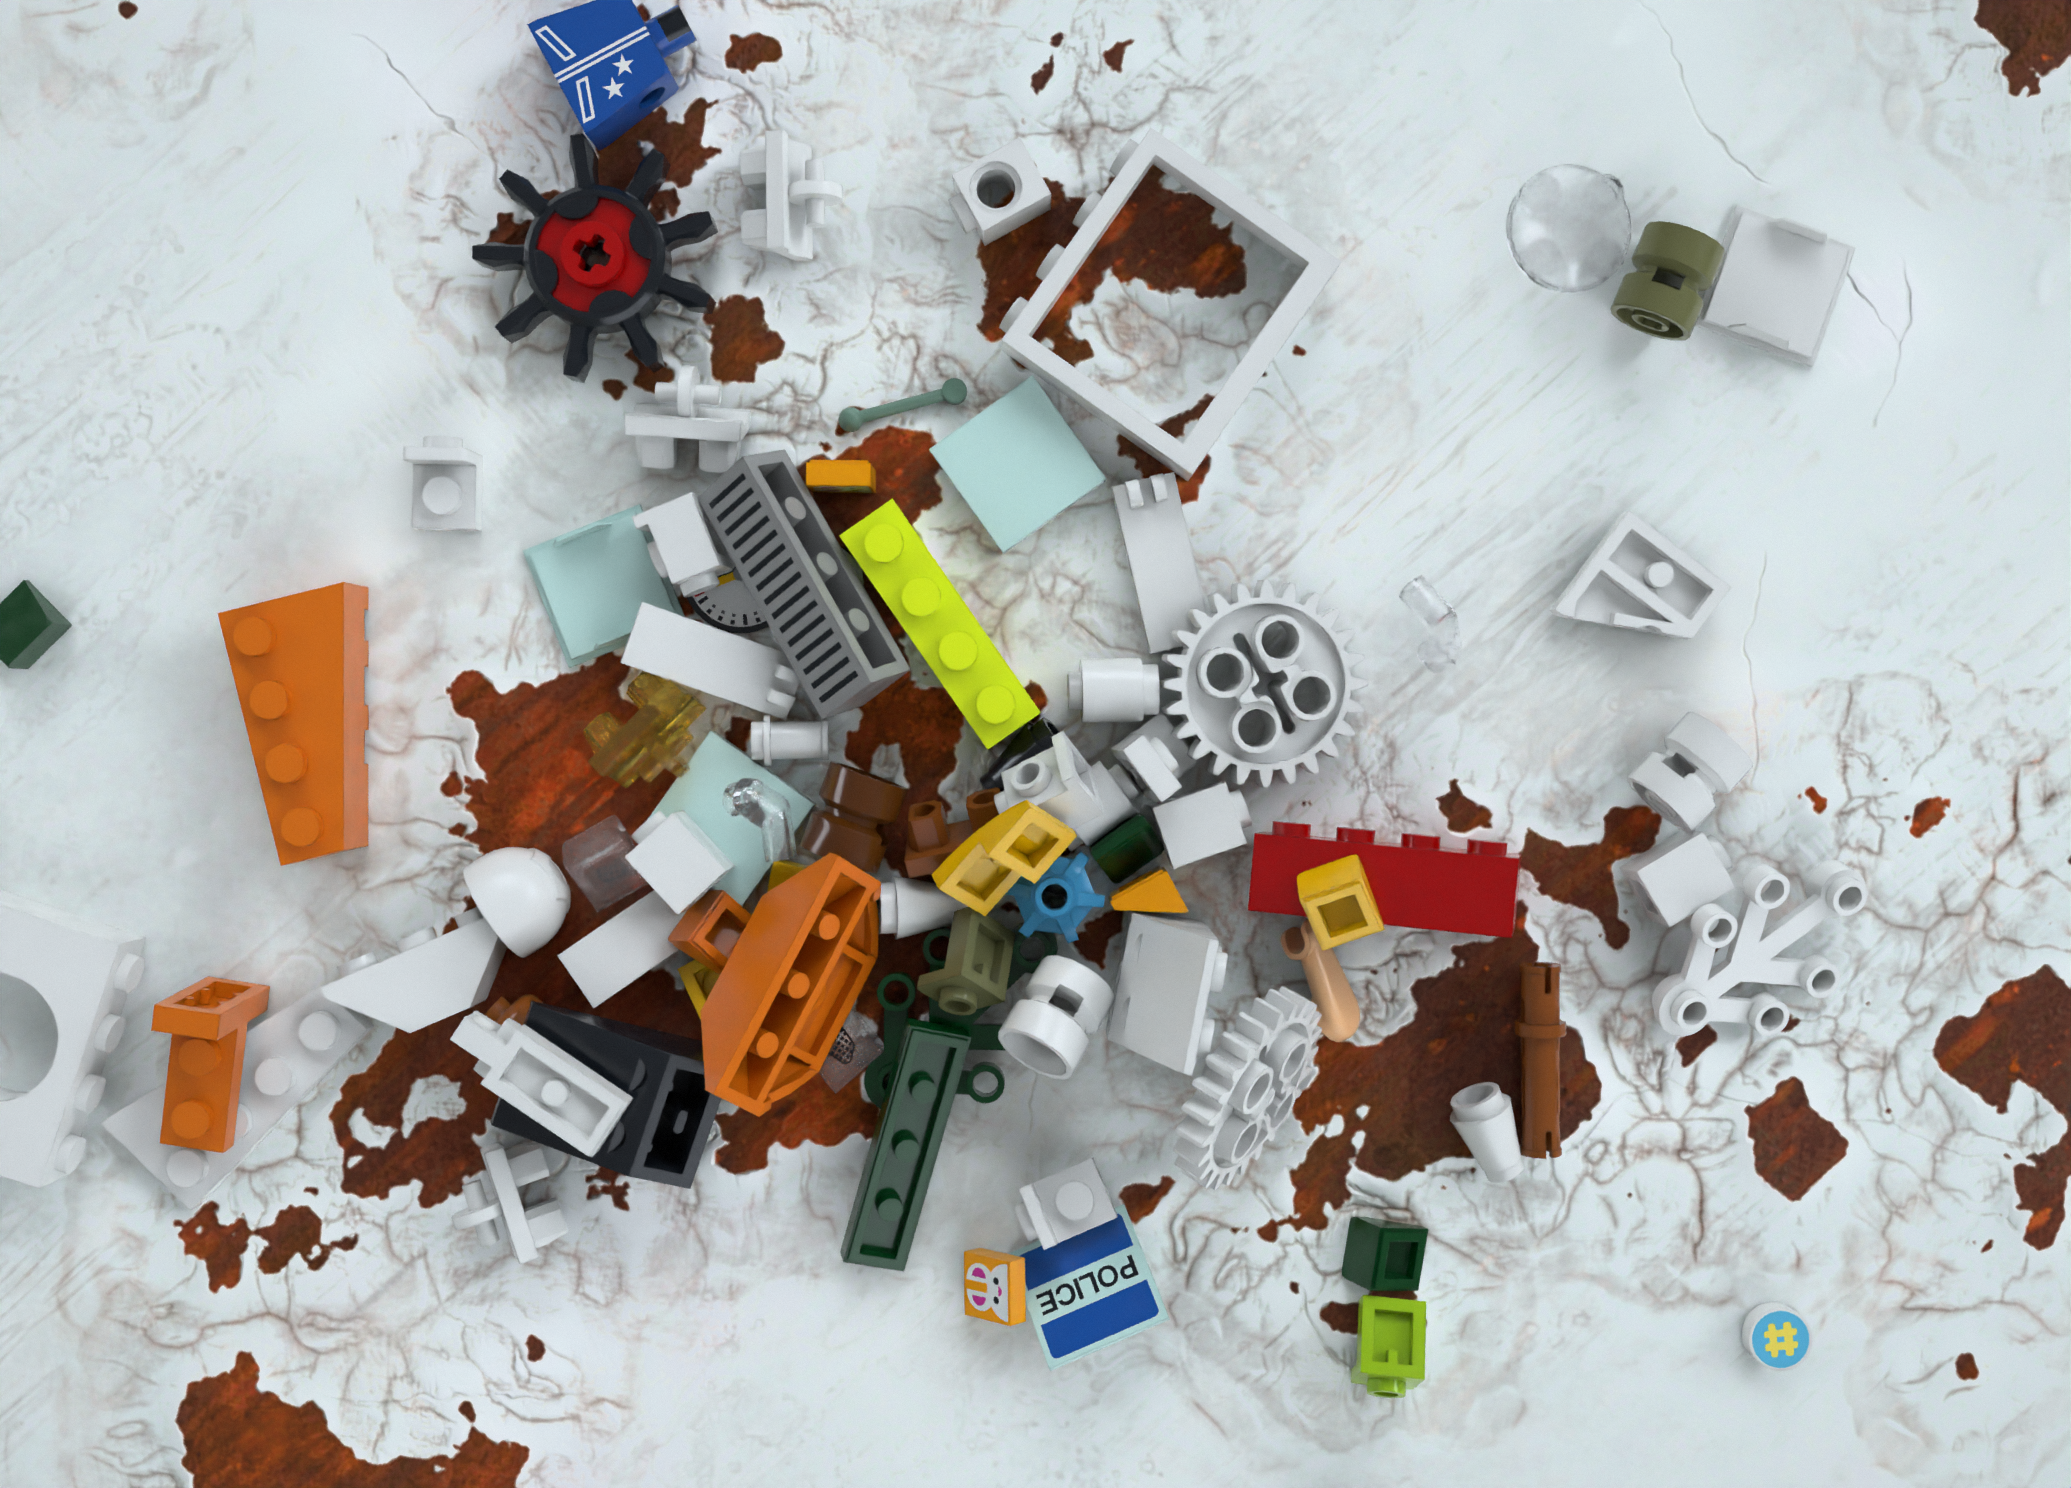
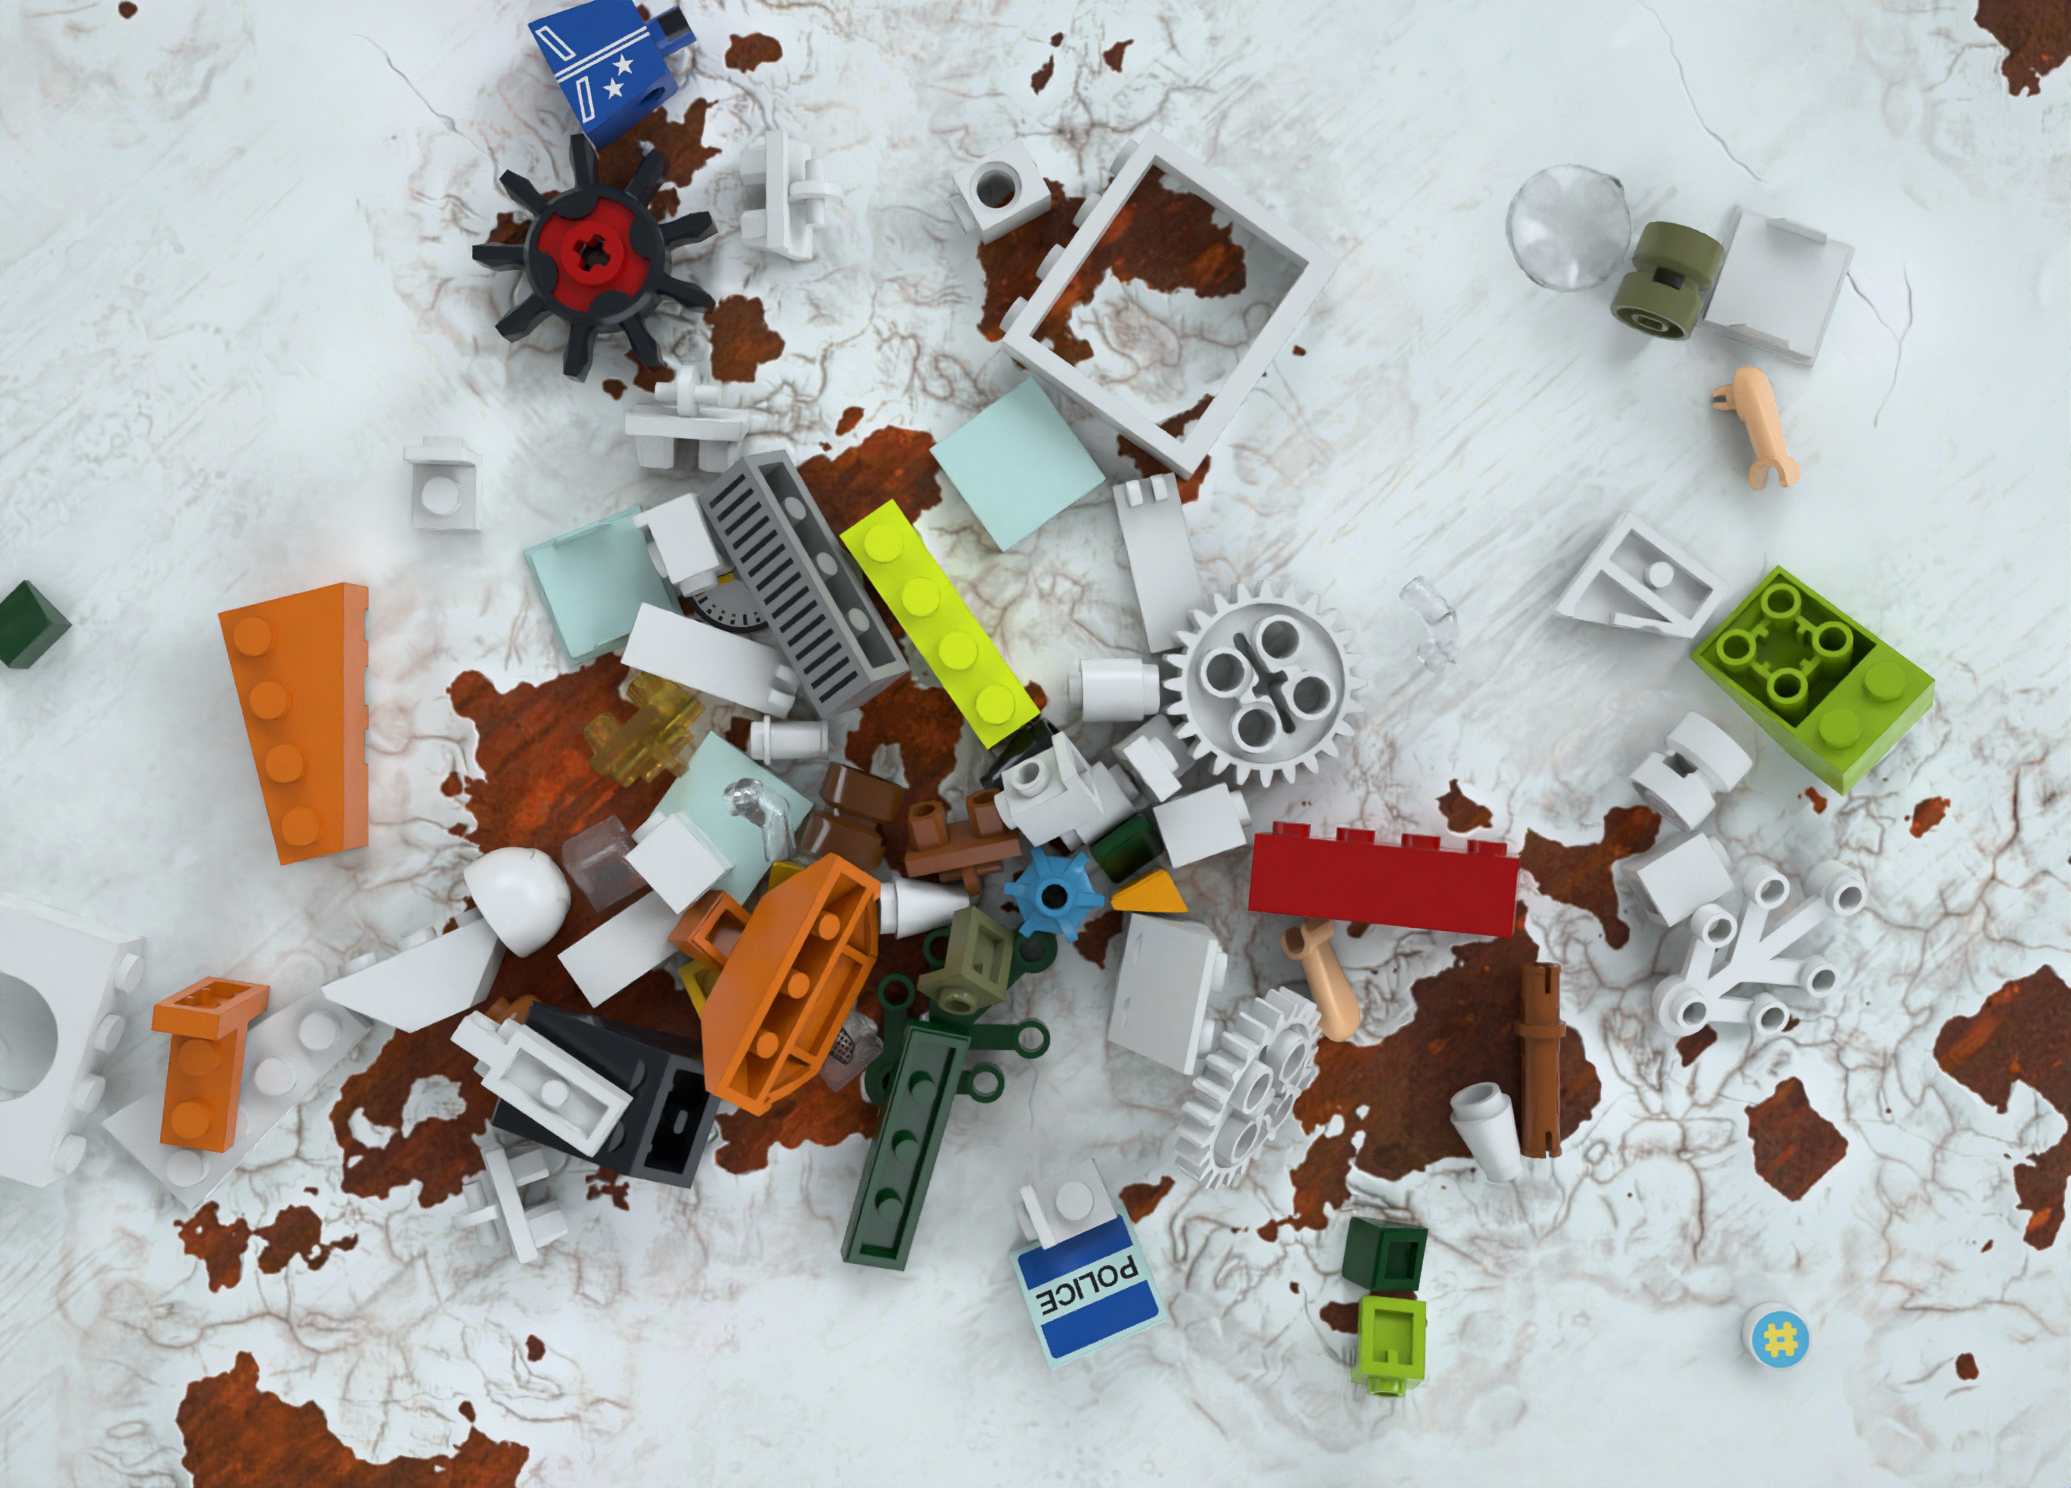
light orange tile [806,460,876,493] -> none
sand green hinge [838,378,967,432] -> none
yellow slope [932,800,1077,917] -> none
light orange tile [964,1247,1026,1326] -> none
white wheel [998,955,1115,1079] -> none
yellow slope [1297,854,1385,951] -> none
none -> lime slope [1690,565,1935,797]
none -> light nougat piece [1711,366,1801,490]

